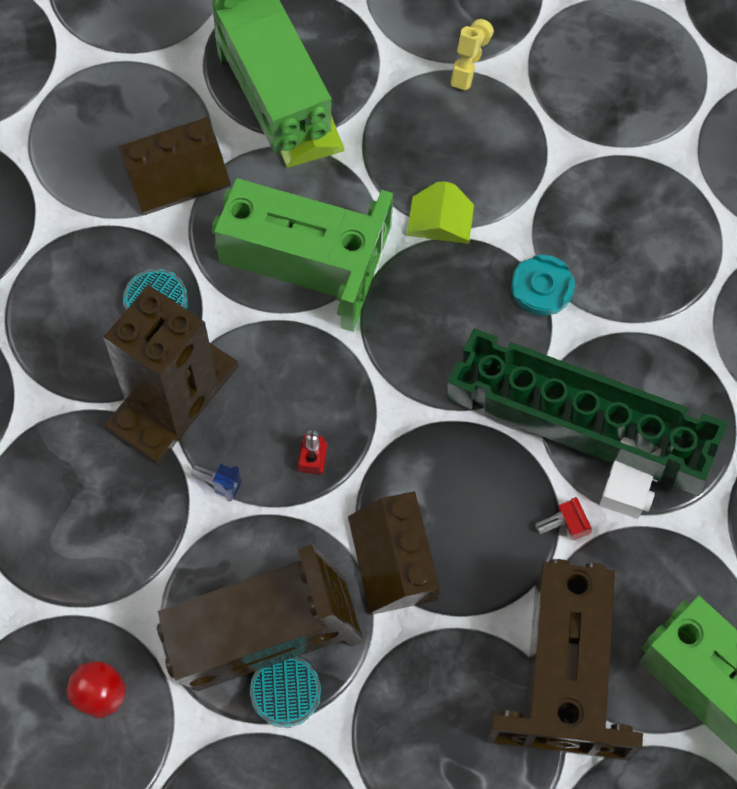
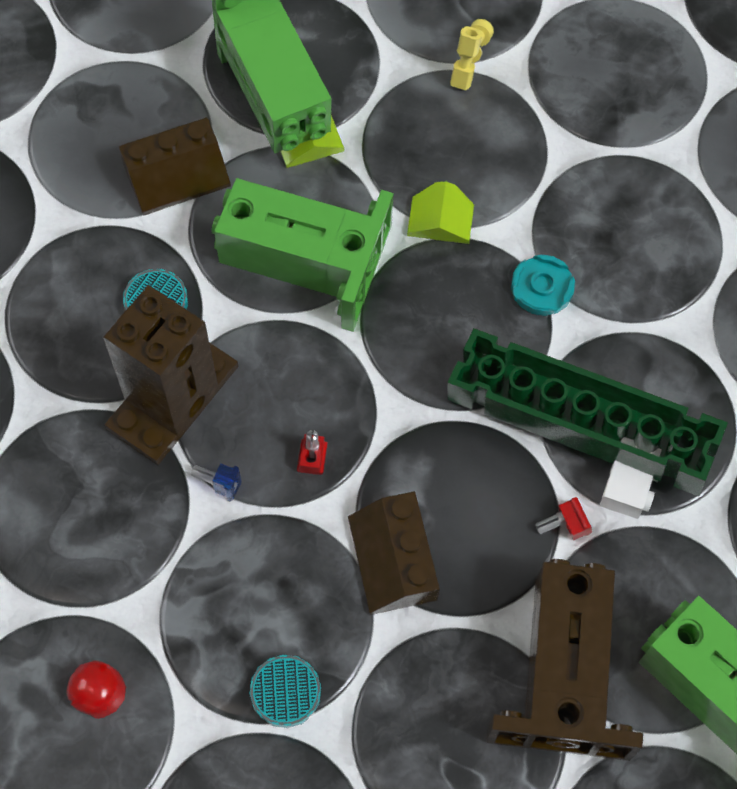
dark brown brick [157,544,364,691] -> none

